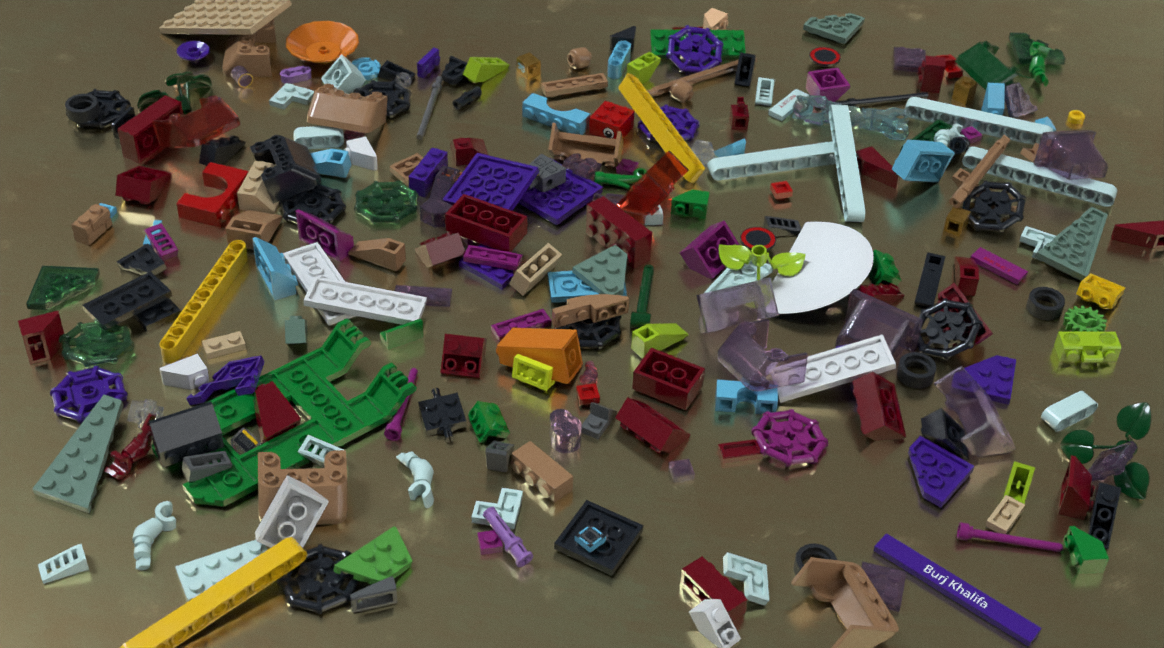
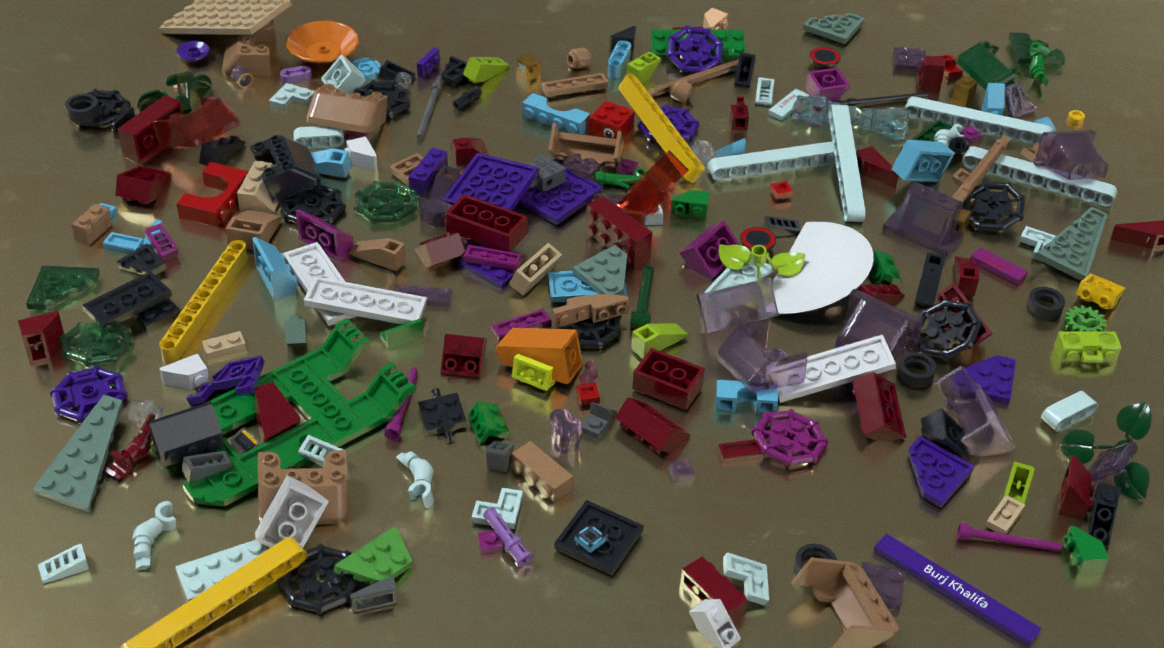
none -> medium azure tile [103,232,144,254]
none -> clear purple windscreen [883,182,964,257]

